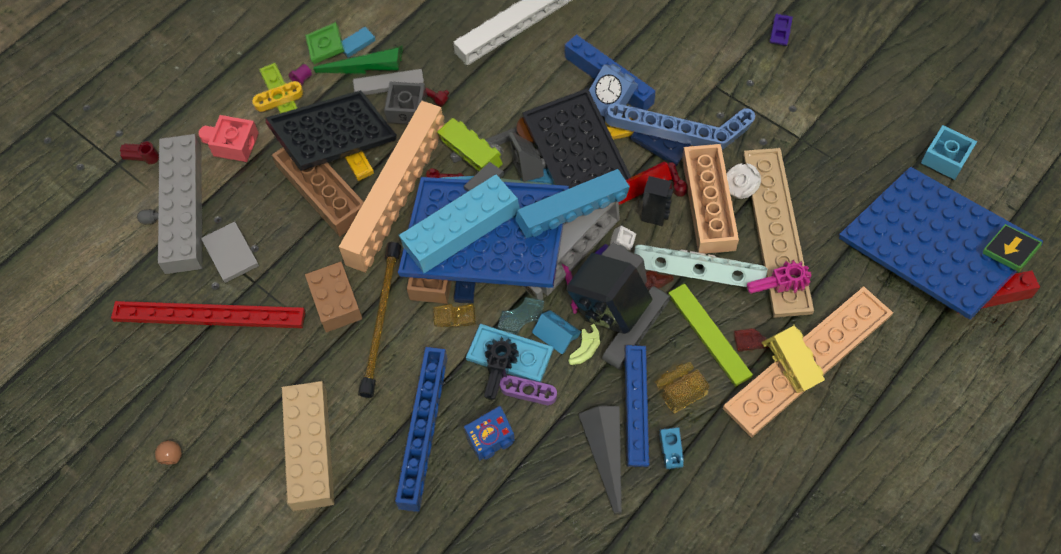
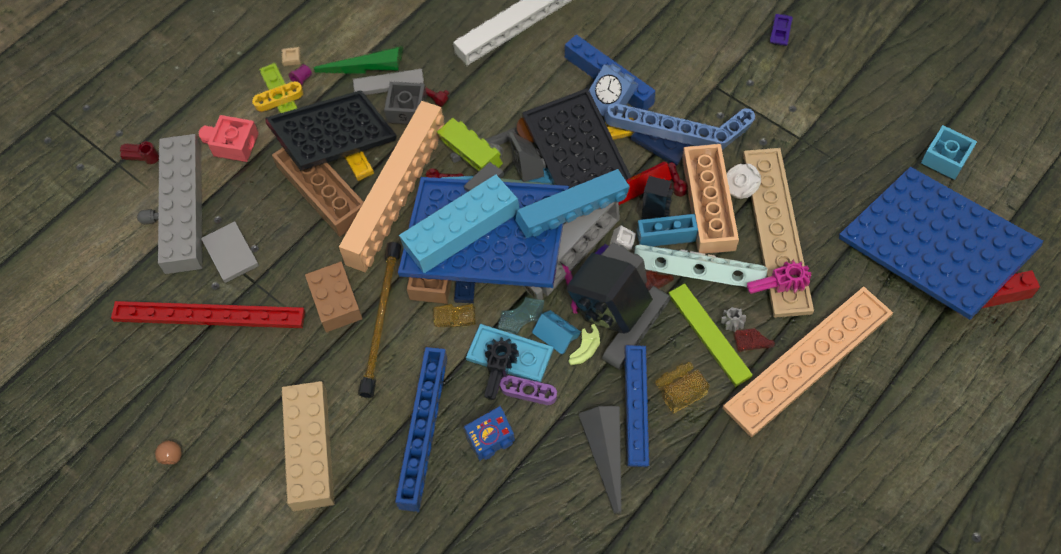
bright green tile [305,22,345,64] -> none
dark azure tile [342,27,376,58] -> none
dark azure leg [659,428,683,469] -> none
light yellow wedge [761,325,825,393] -> none
black tile [983,224,1042,272] -> none
none -> tan tile [282,47,301,66]
none -> dark azure brick [637,214,698,246]
none -> light grey gear [721,307,746,332]

